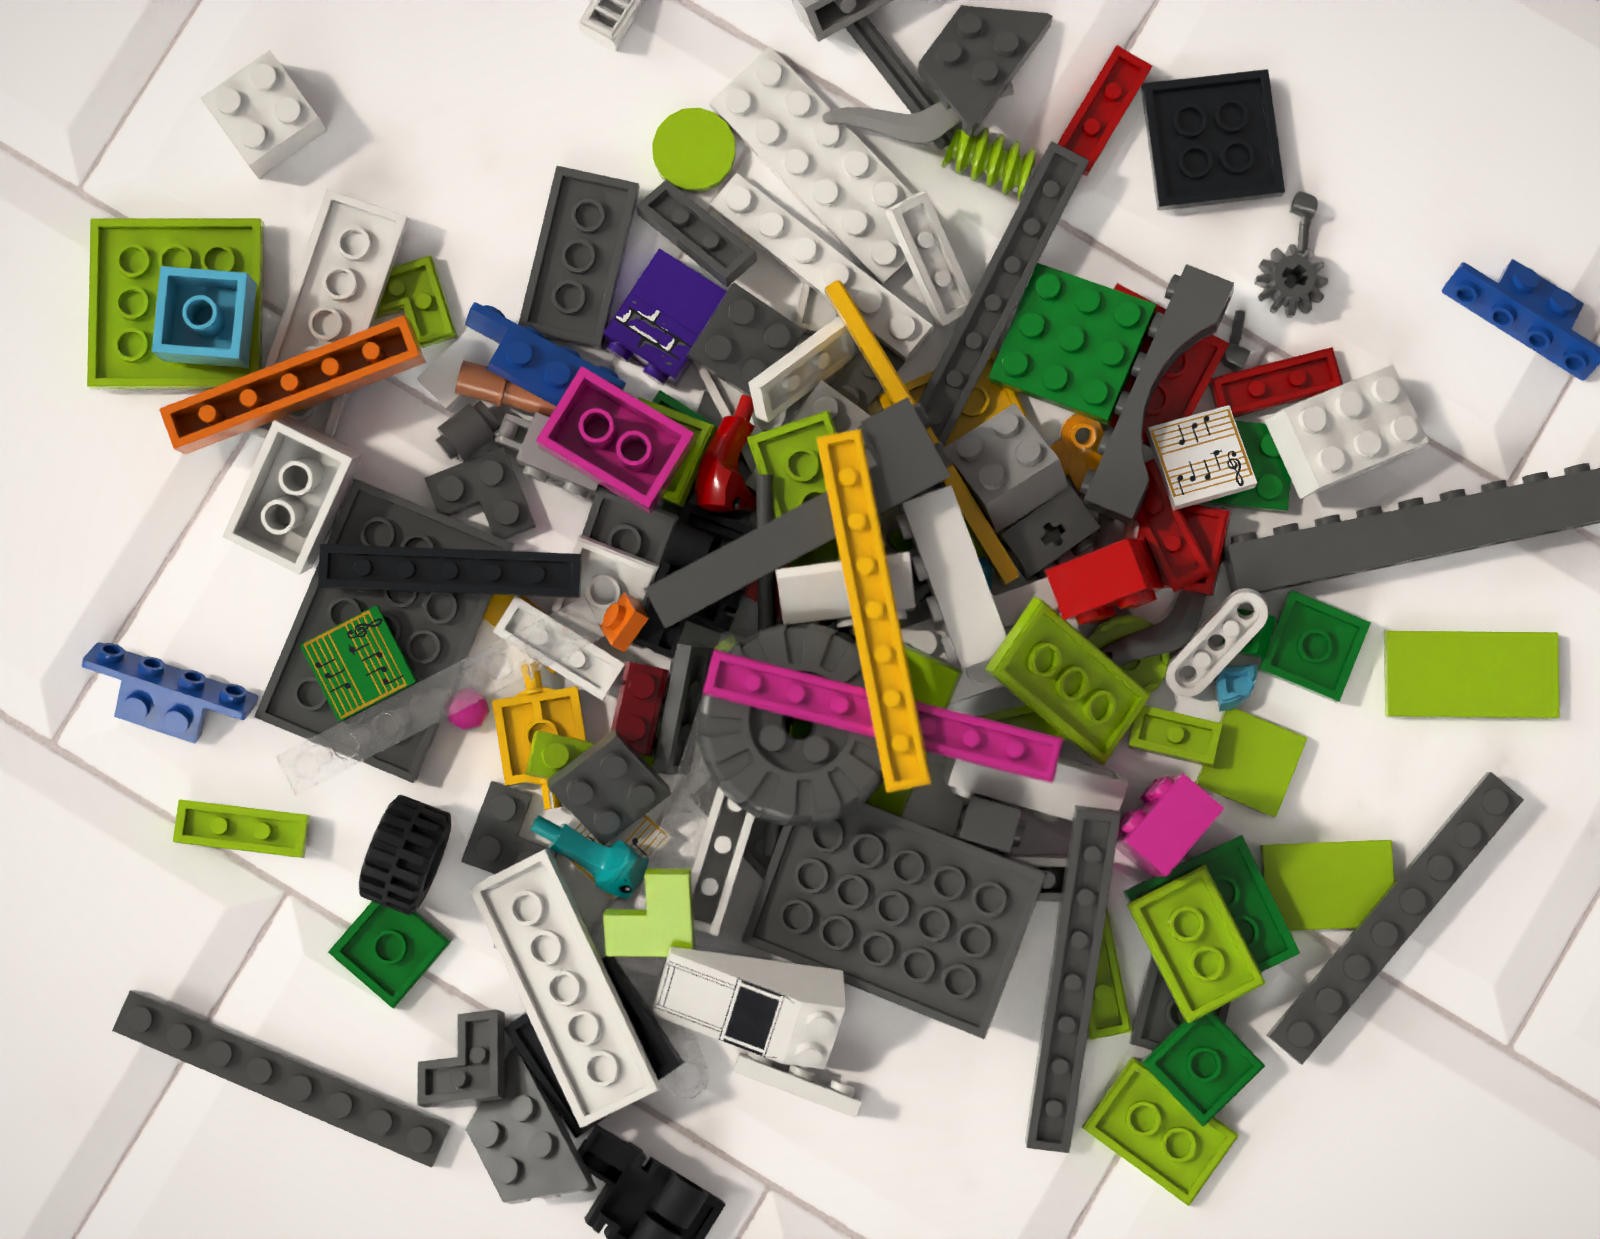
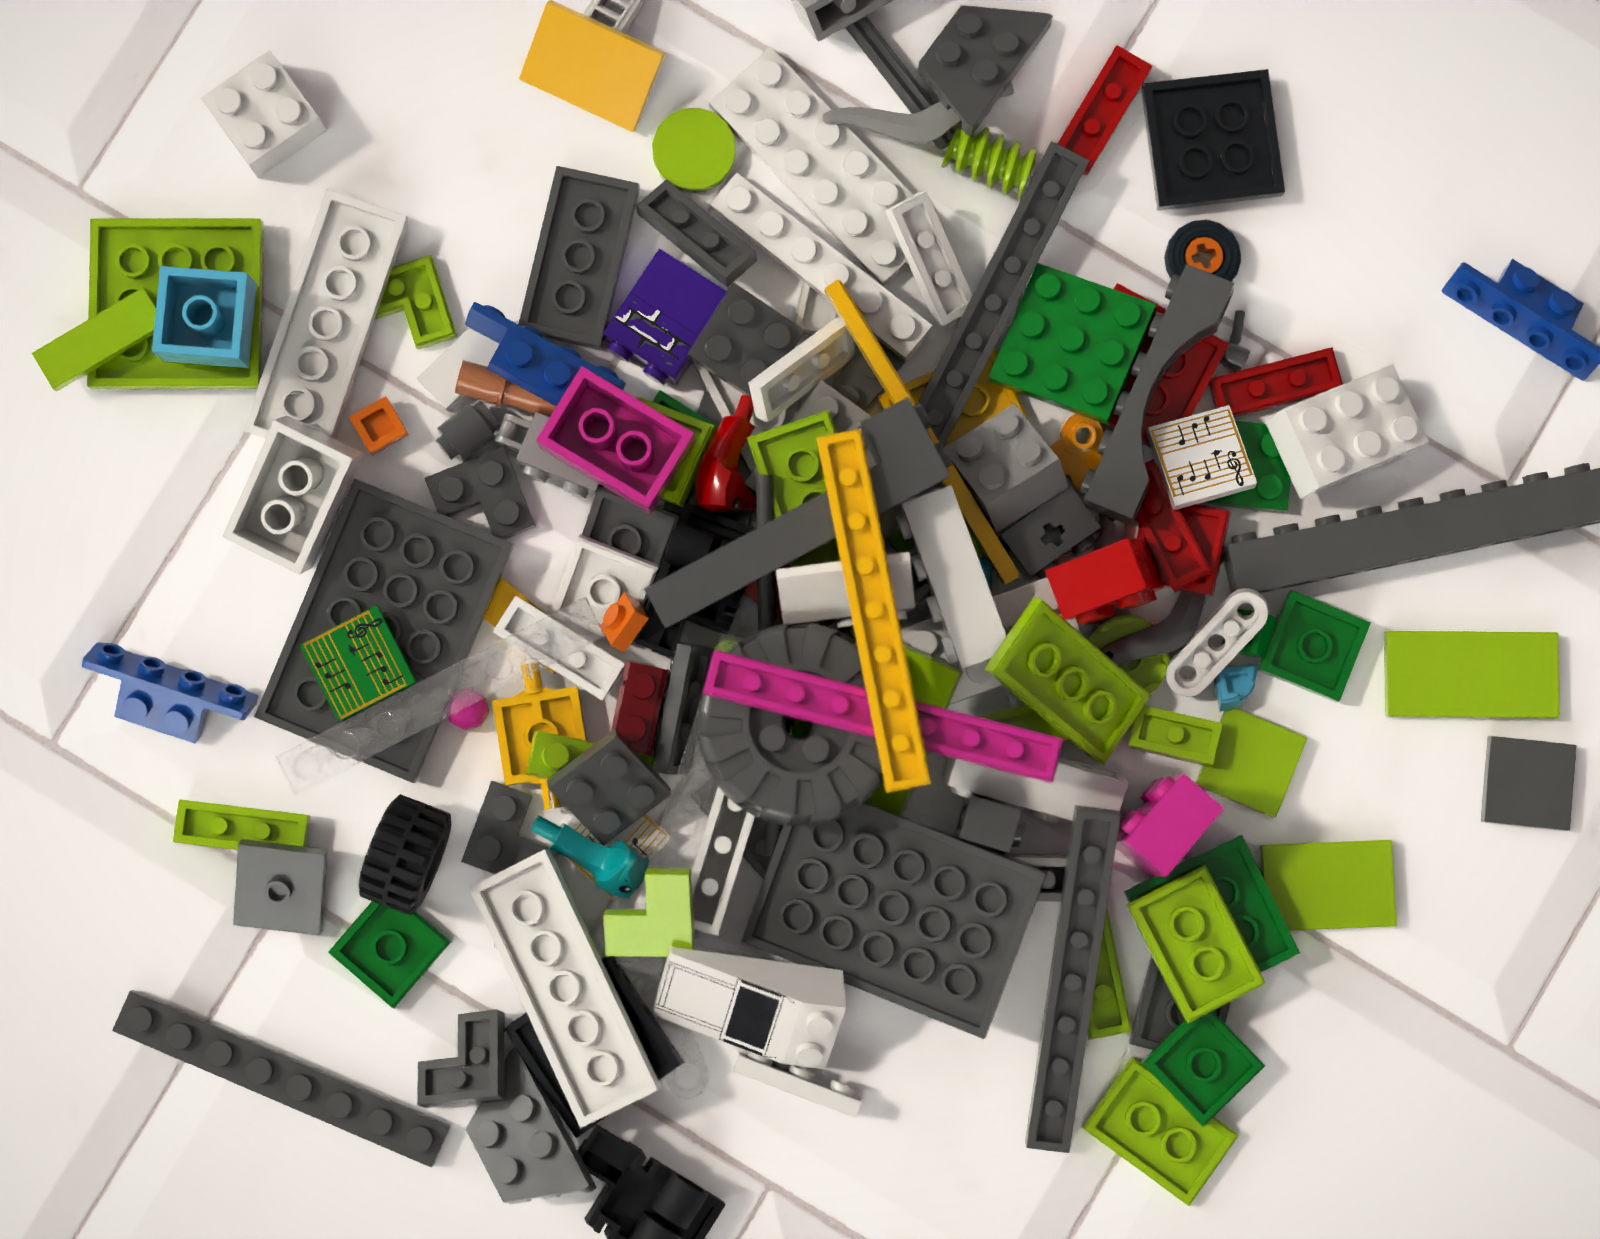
orange brick [159,315,427,455] -> none
black plate [318,544,582,598] -> none
dark grey gear [1254,244,1328,318] -> none
dark grey plate [1266,771,1524,1065] -> none
dark grey hand [1289,191,1318,253] -> none
none -> lime tile [31,287,156,392]
none -> plate [233,839,328,935]
none -> orange plate [349,396,409,456]
none -> yellow tile [519,0,666,132]
none -> black bush [1164,219,1241,282]
none -> dark grey tile [1480,736,1577,831]

